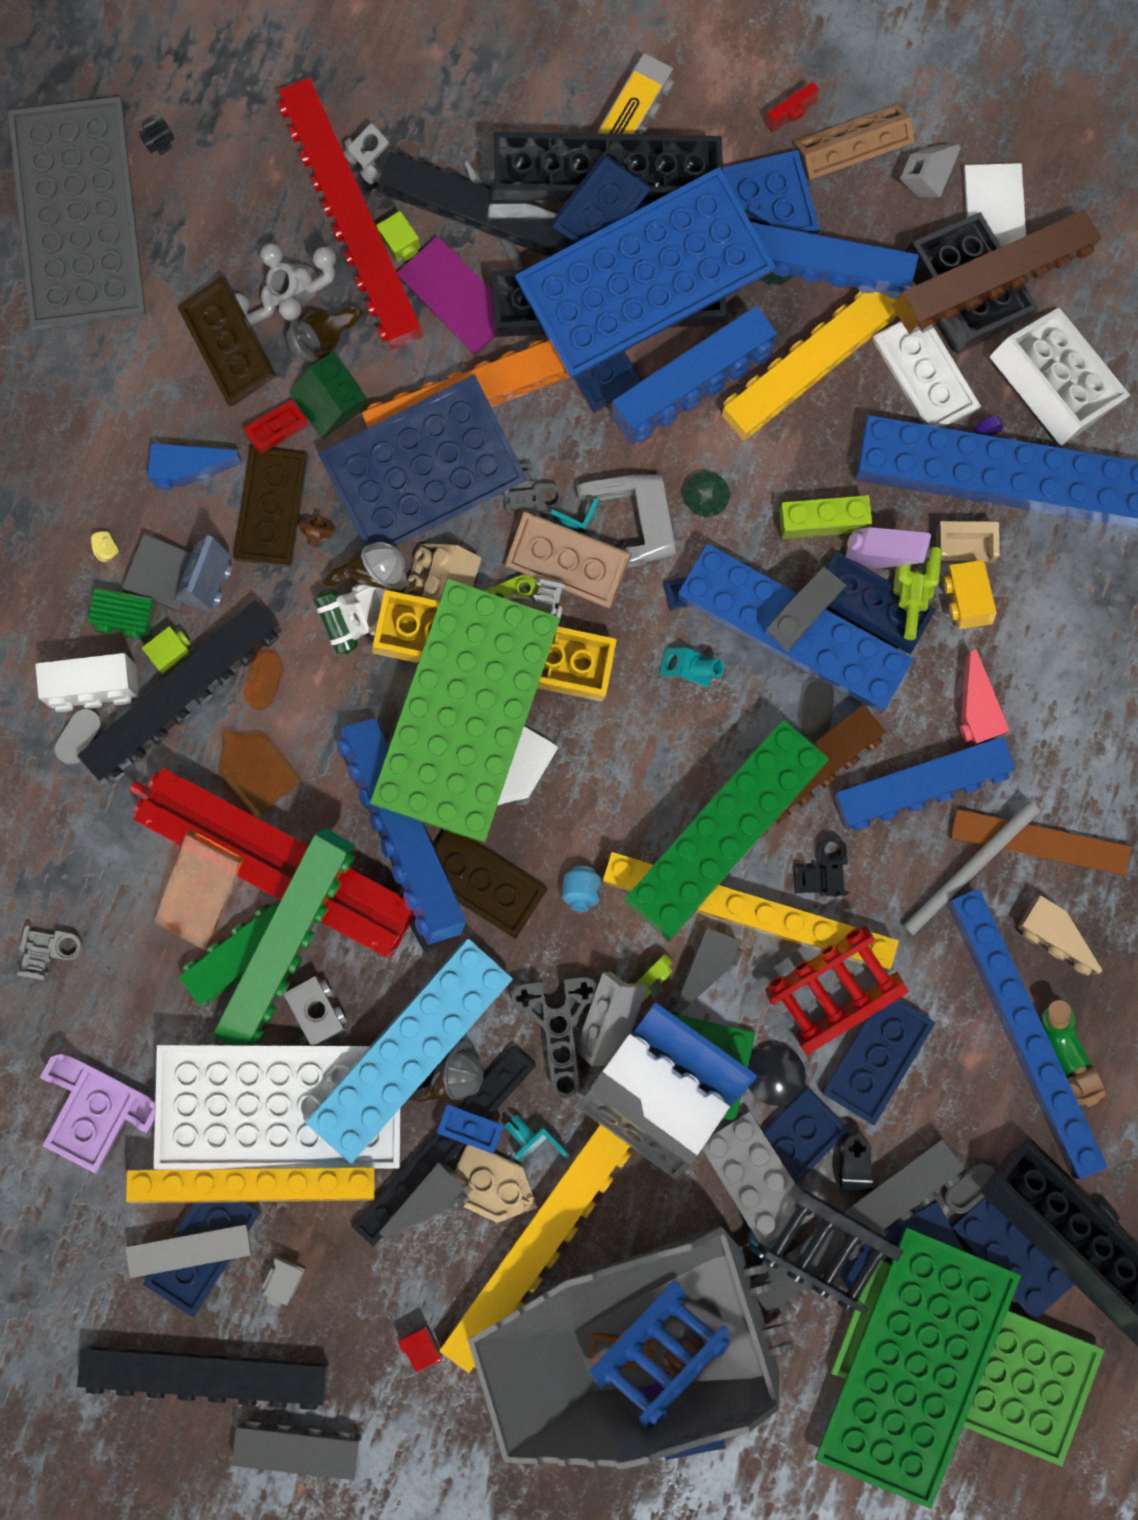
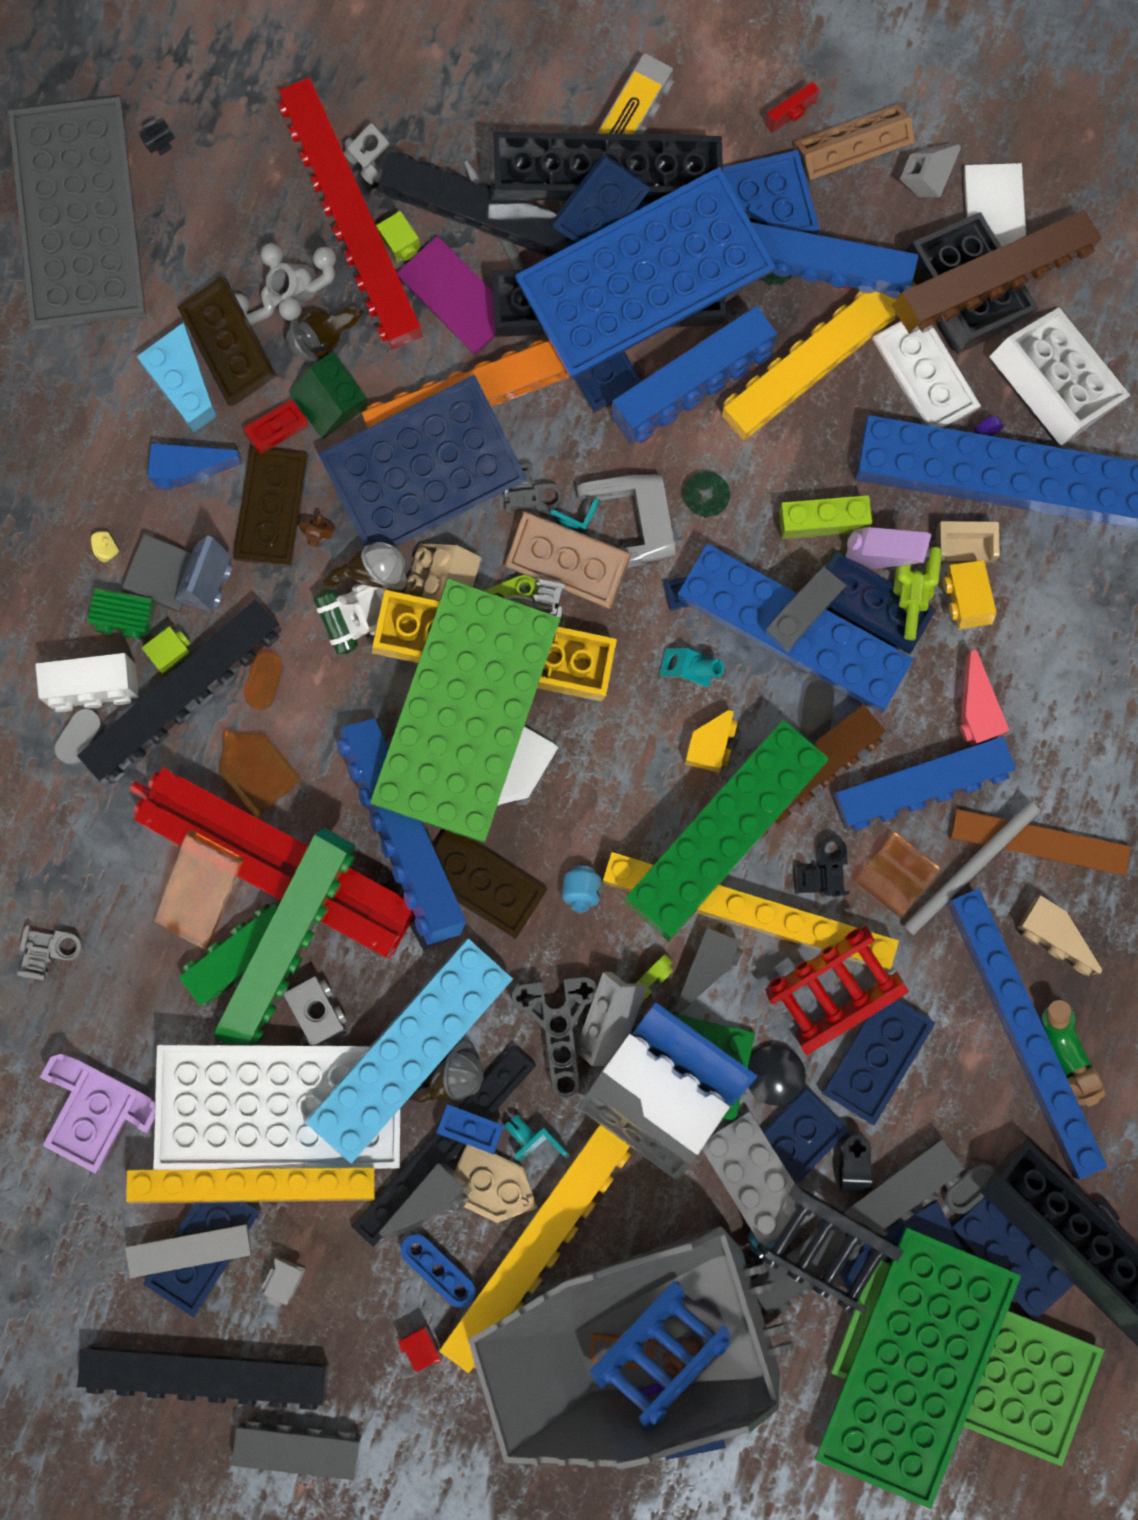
none -> medium azure wedge [137,322,217,433]
none -> blue plate [401,1234,476,1308]
none -> yellow slope [685,710,738,772]
none -> clear orange slope [855,832,940,918]

